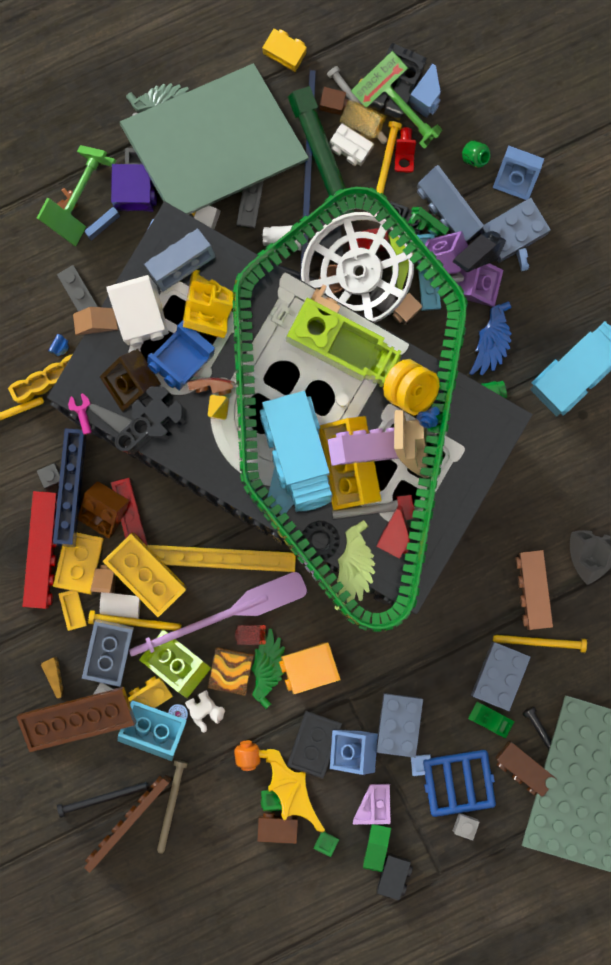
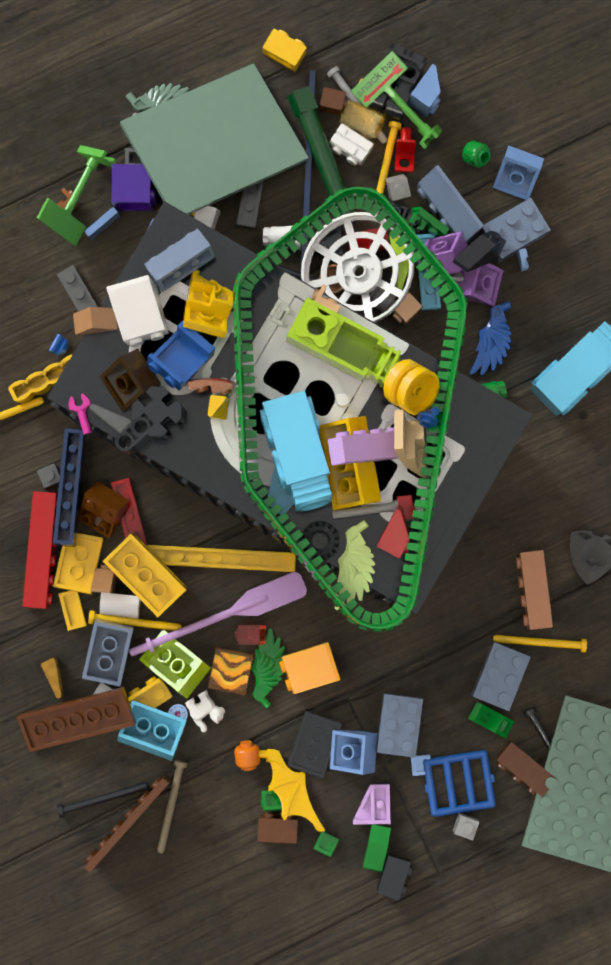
none -> light grey brick [385,174,411,201]

